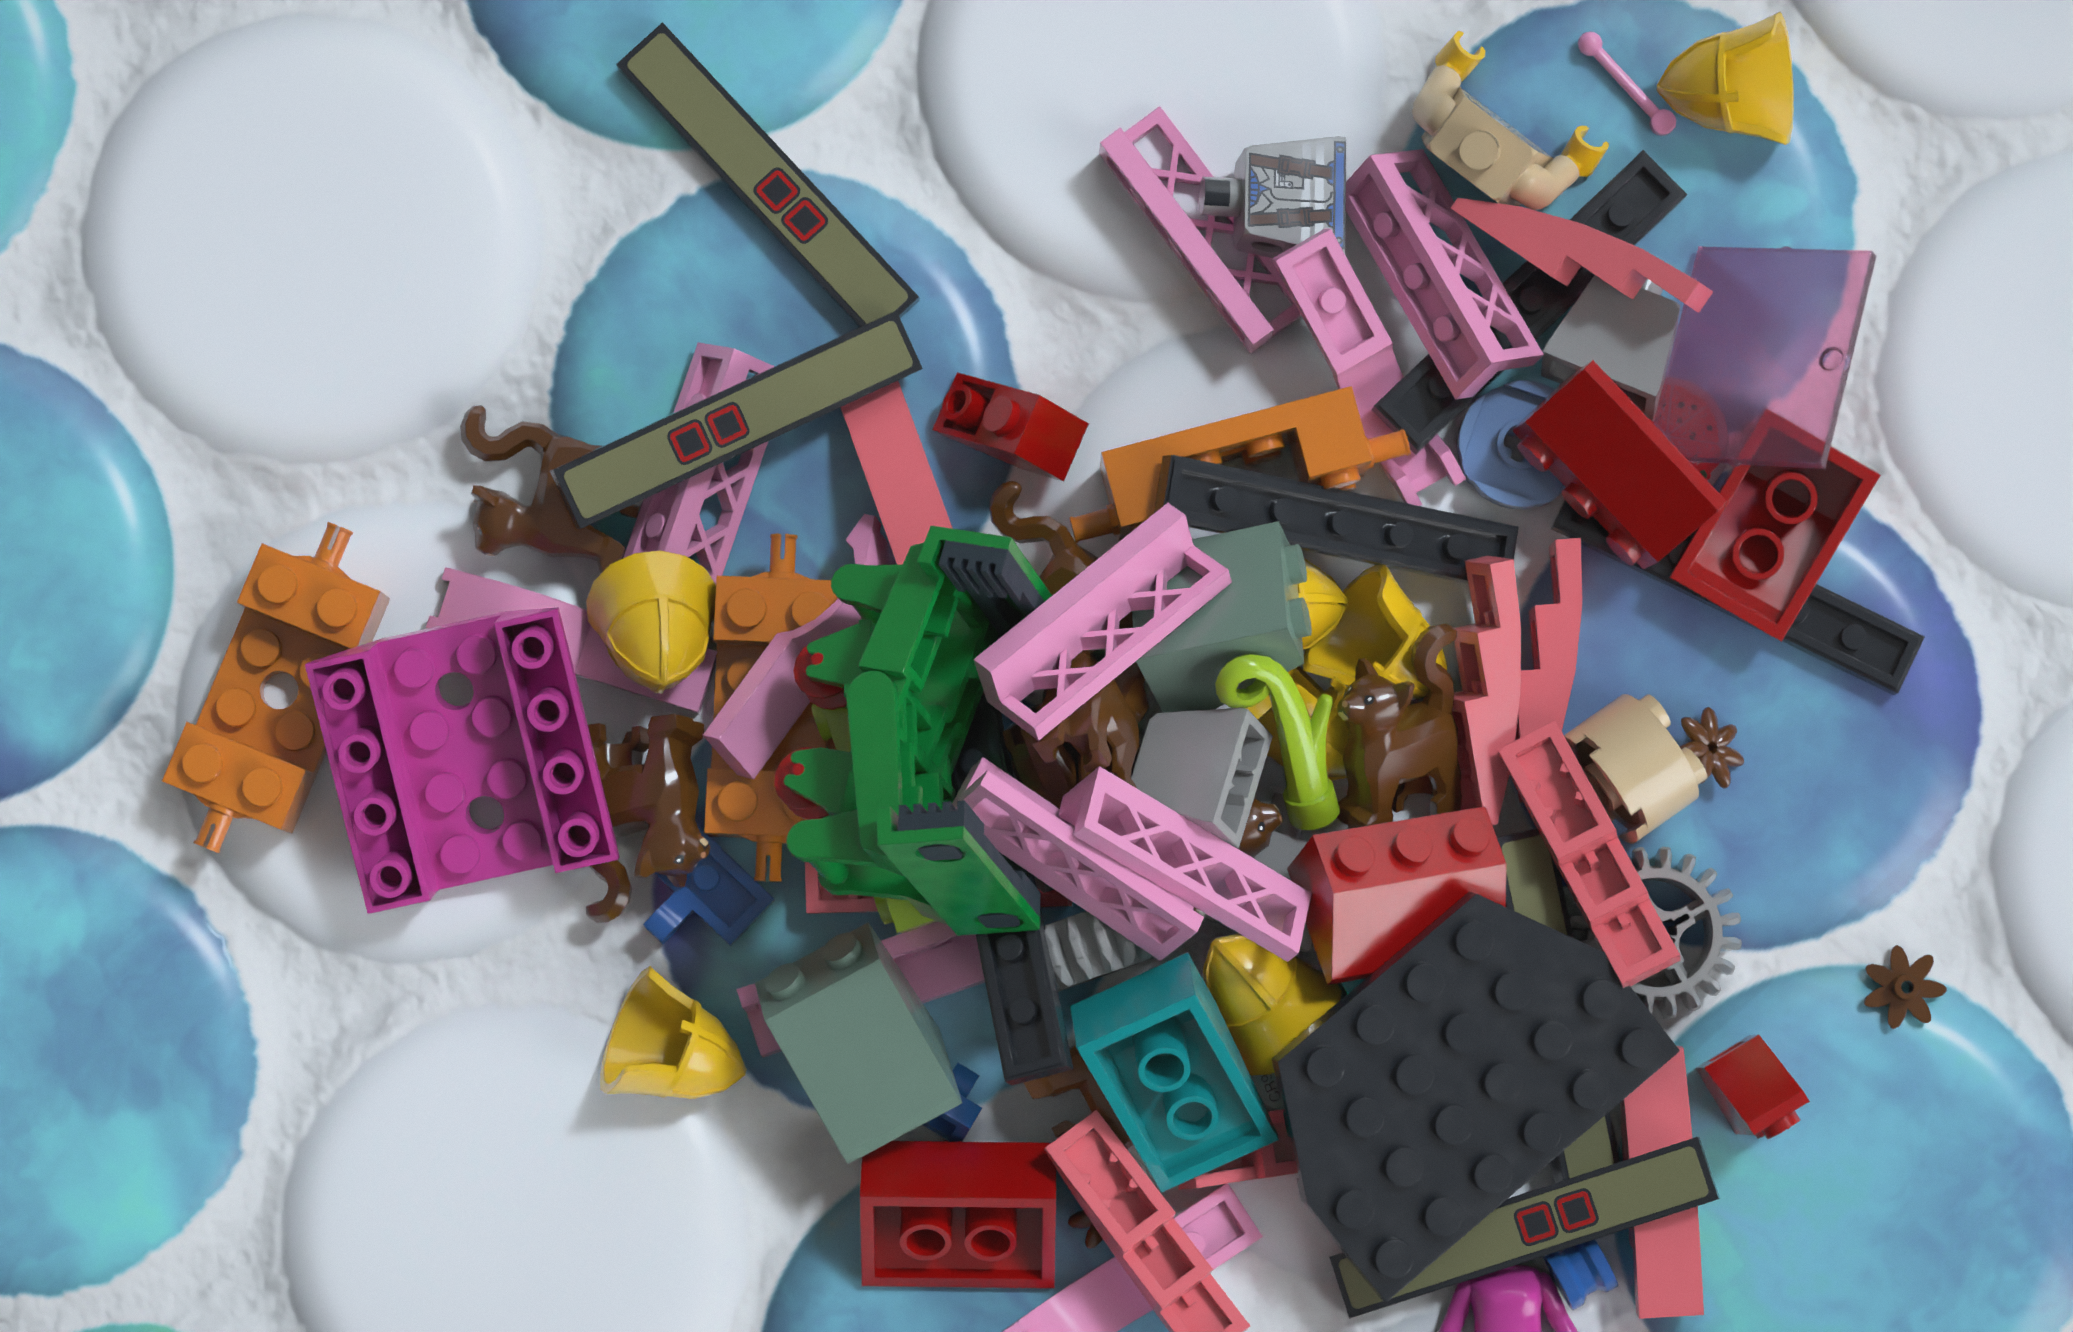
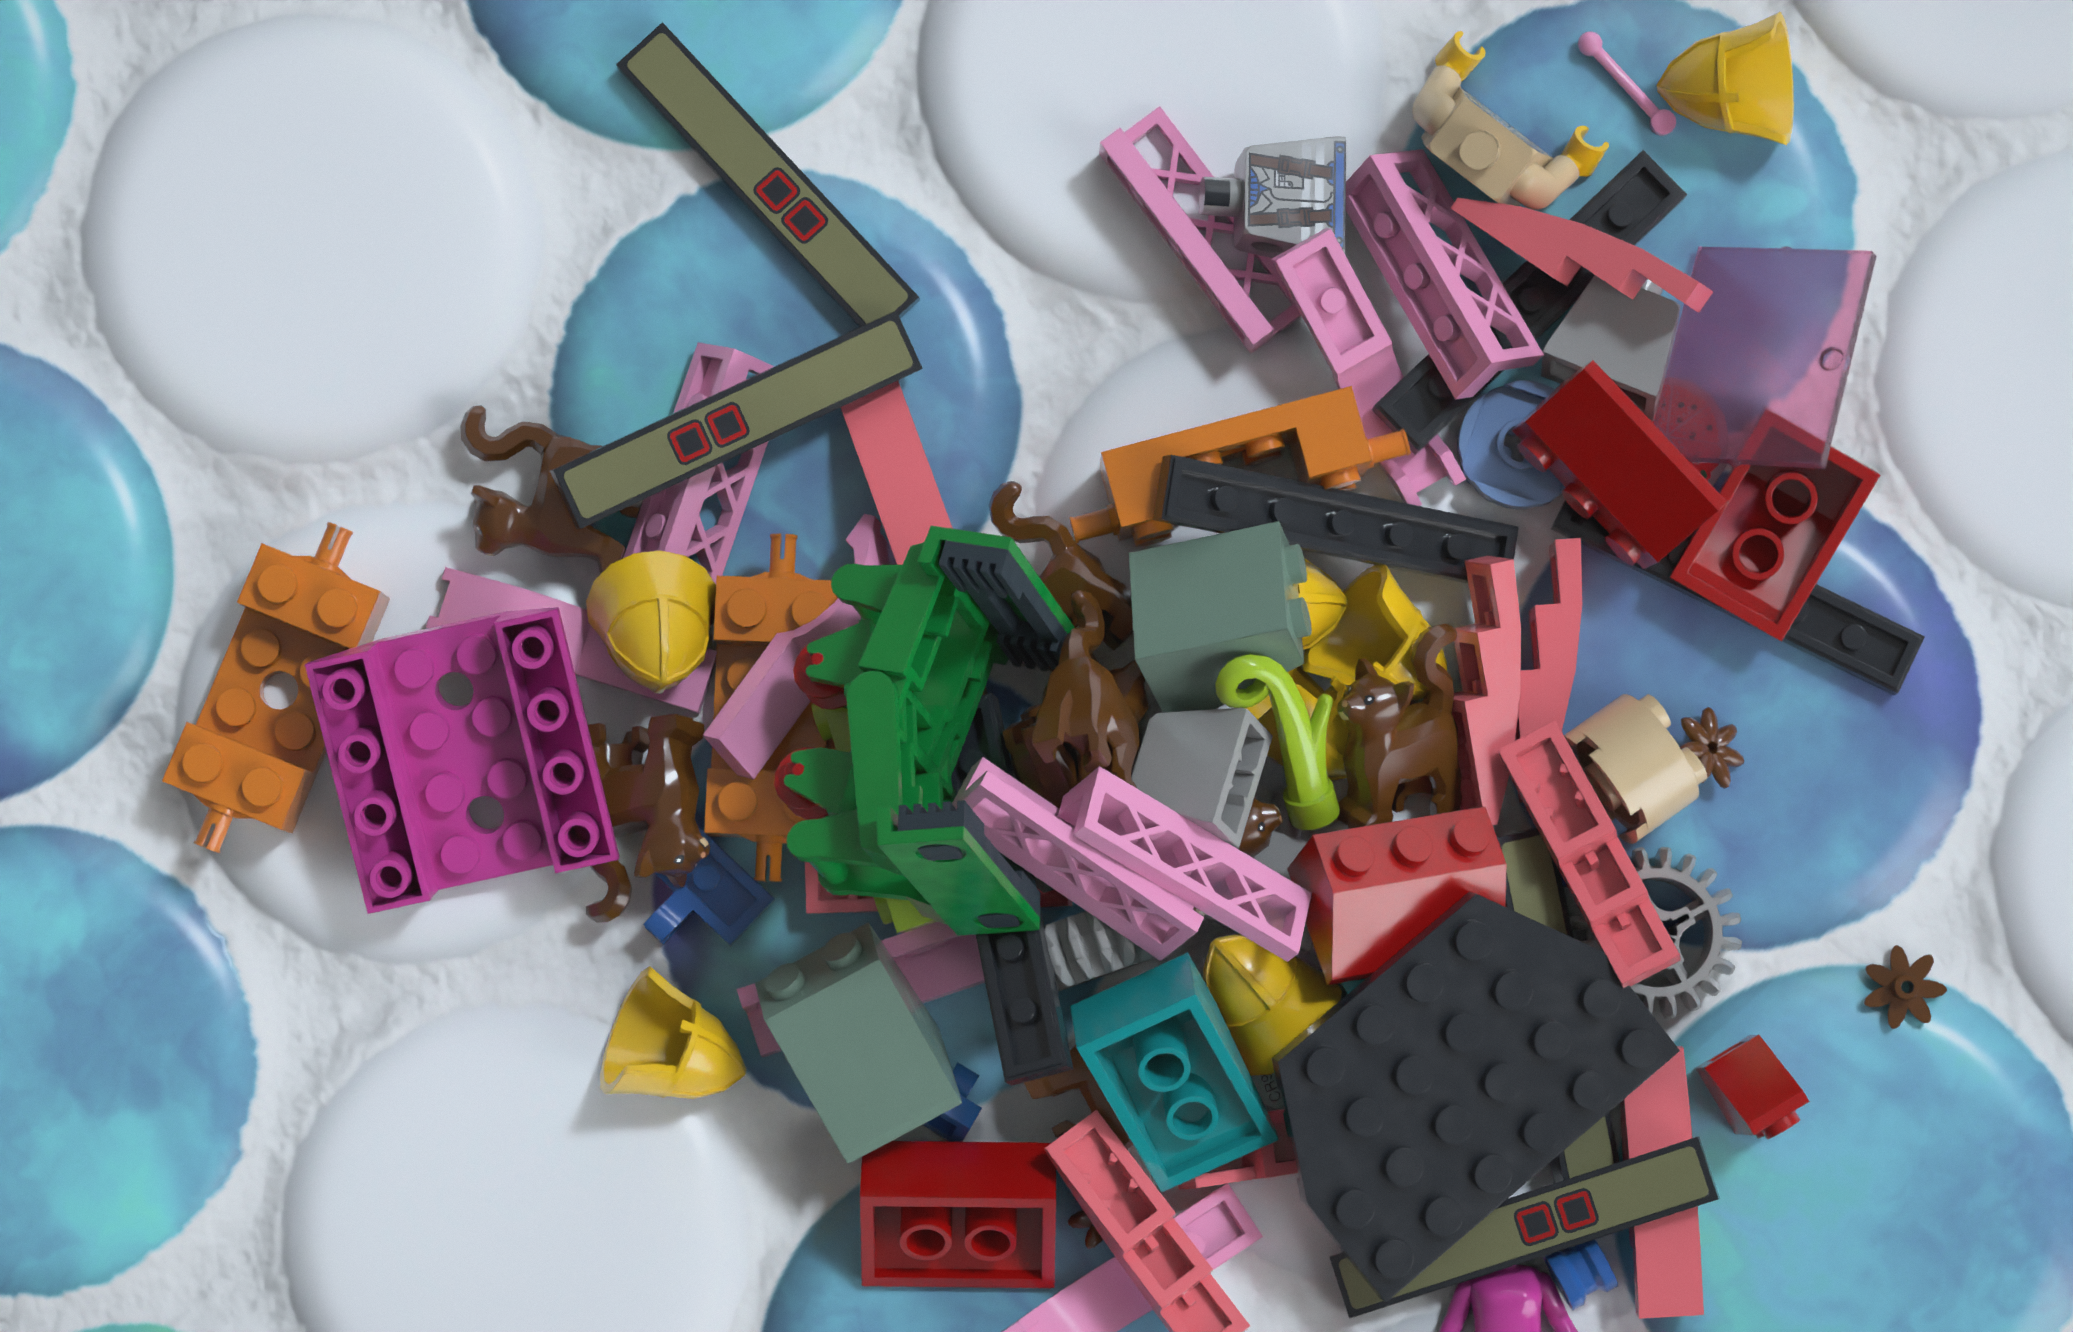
red slope [932,372,1089,482] -> none
bright pink fence [973,503,1232,741] -> none

